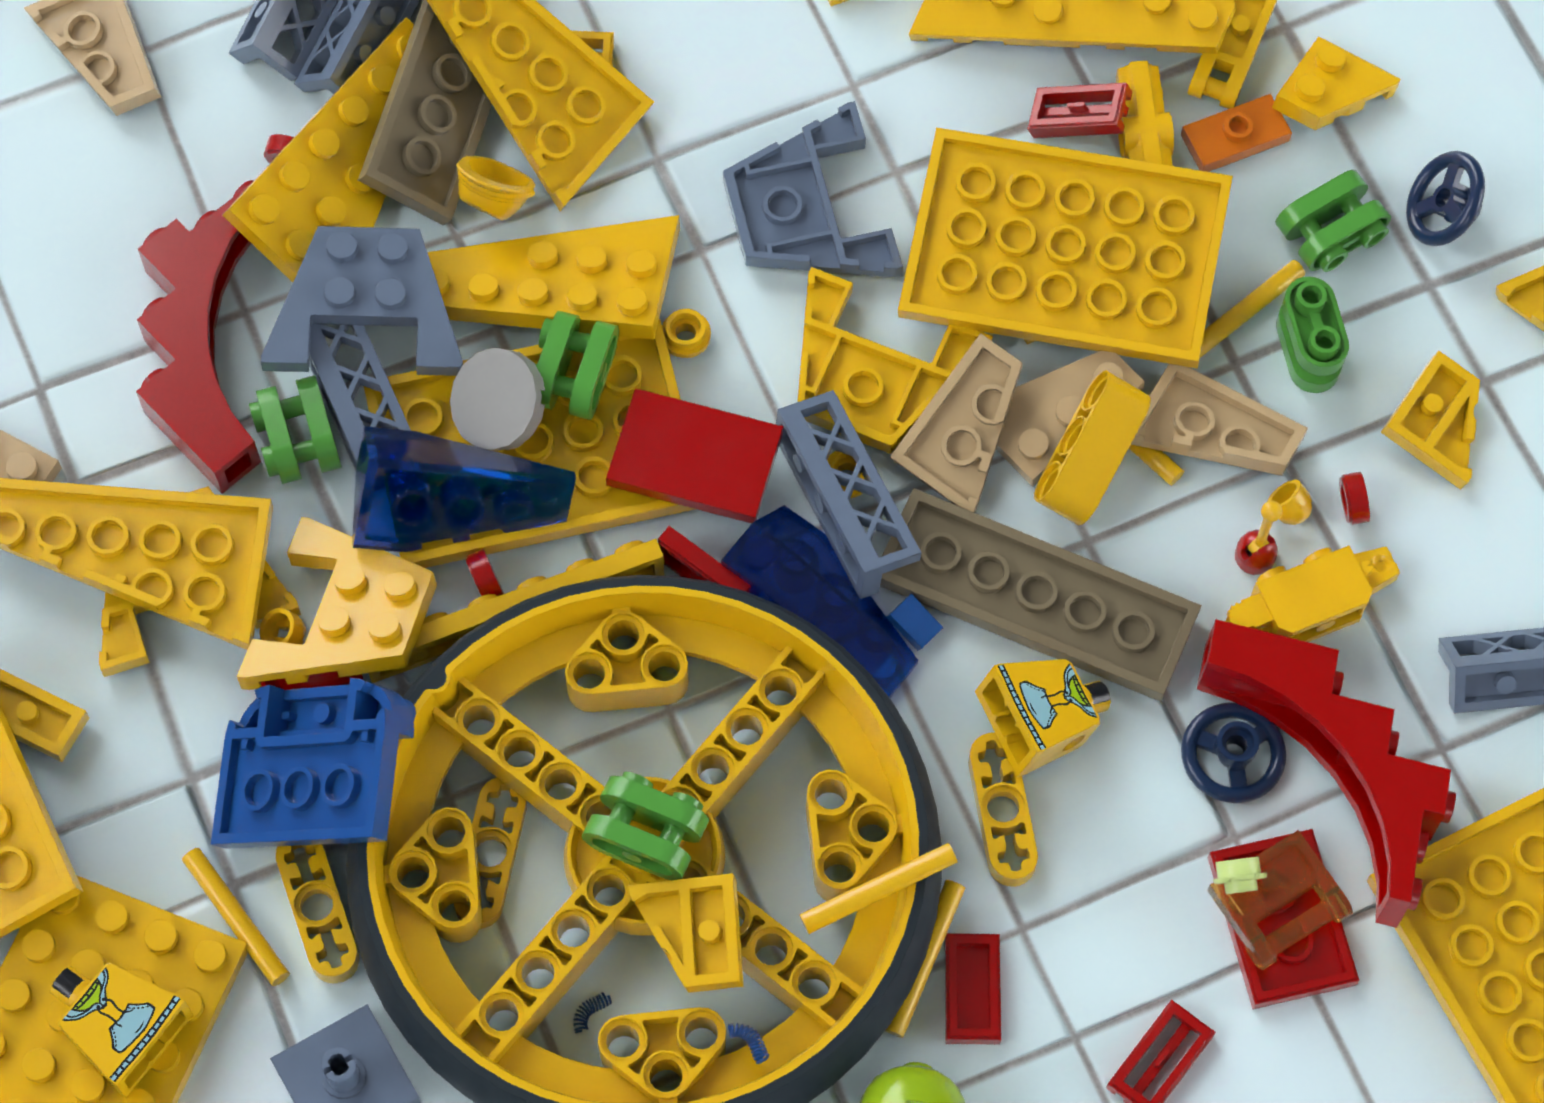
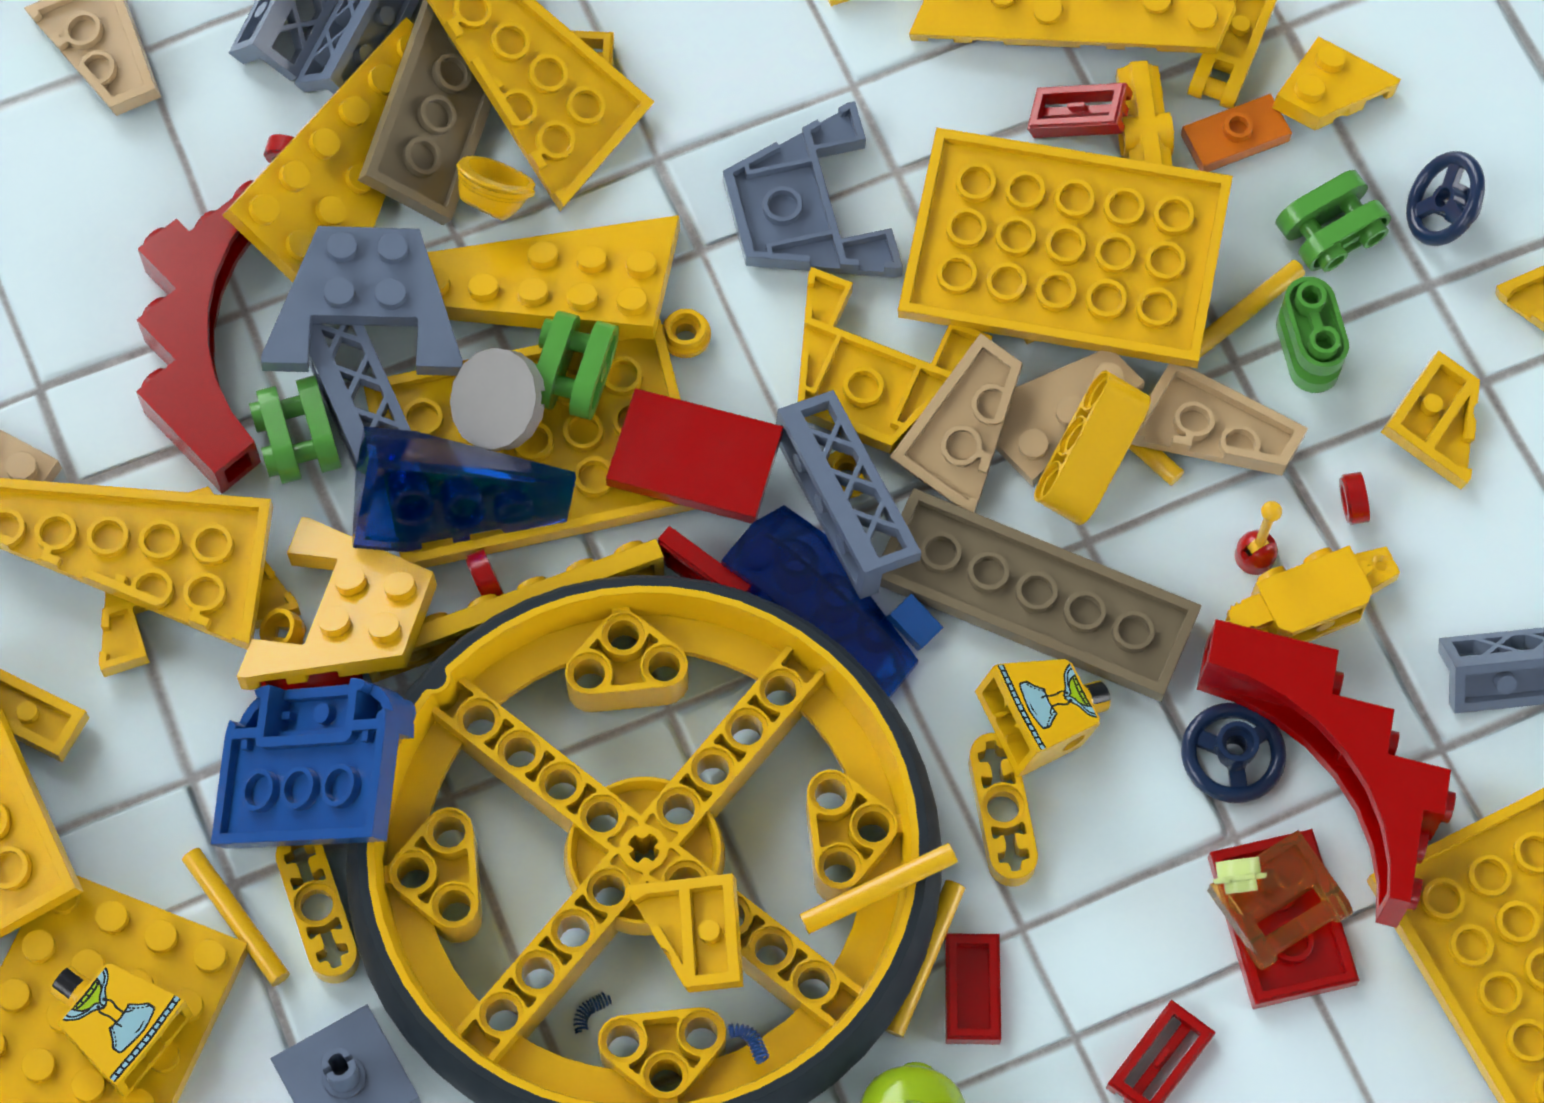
yellow beam [454,778,527,929] -> none
bright green brick [582,772,709,880] -> none
yellow hinge [1267,479,1312,525] -> none

